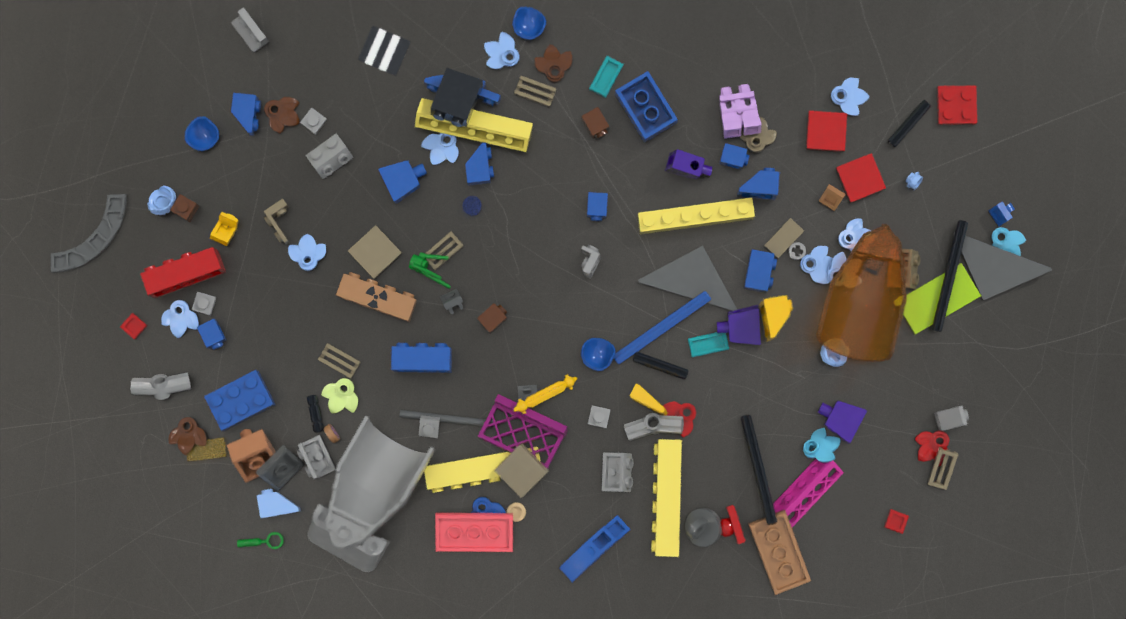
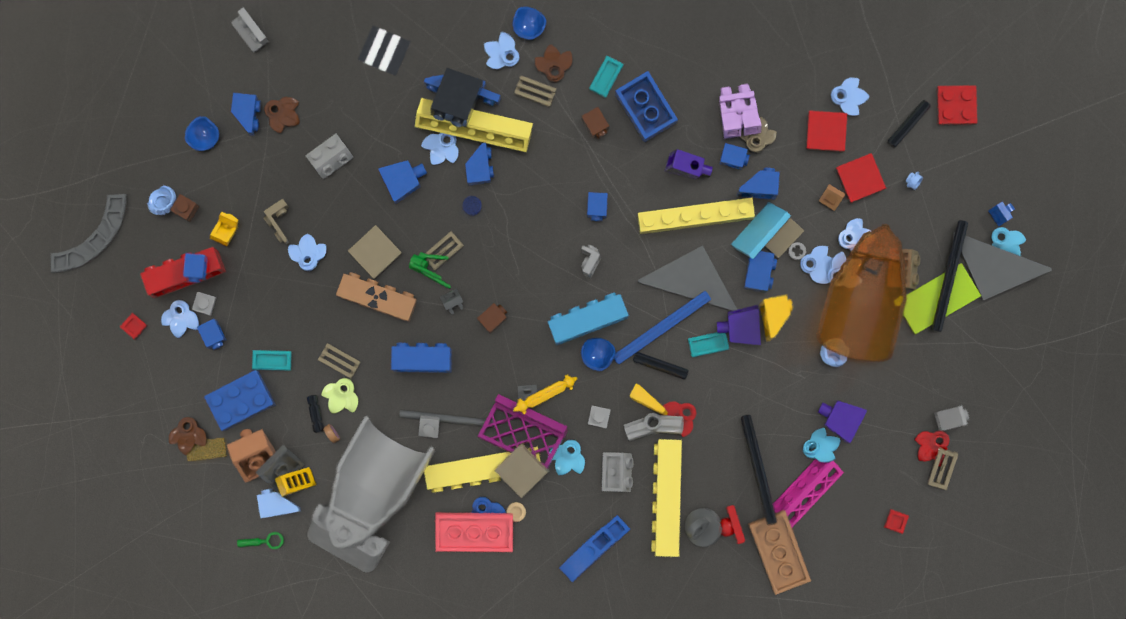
light grey piece [130,372,191,400] -> none
light grey bracket [297,435,336,480] -> none
light grey plate [300,108,327,135] -> none
none -> blue brick [183,253,208,283]
none -> teal tile [252,350,292,371]
none -> yellow slope [275,467,316,497]
none -> dark azure brick [548,293,629,346]
none -> medium azure plate [549,440,585,475]
none -> medium azure tile [731,202,791,259]

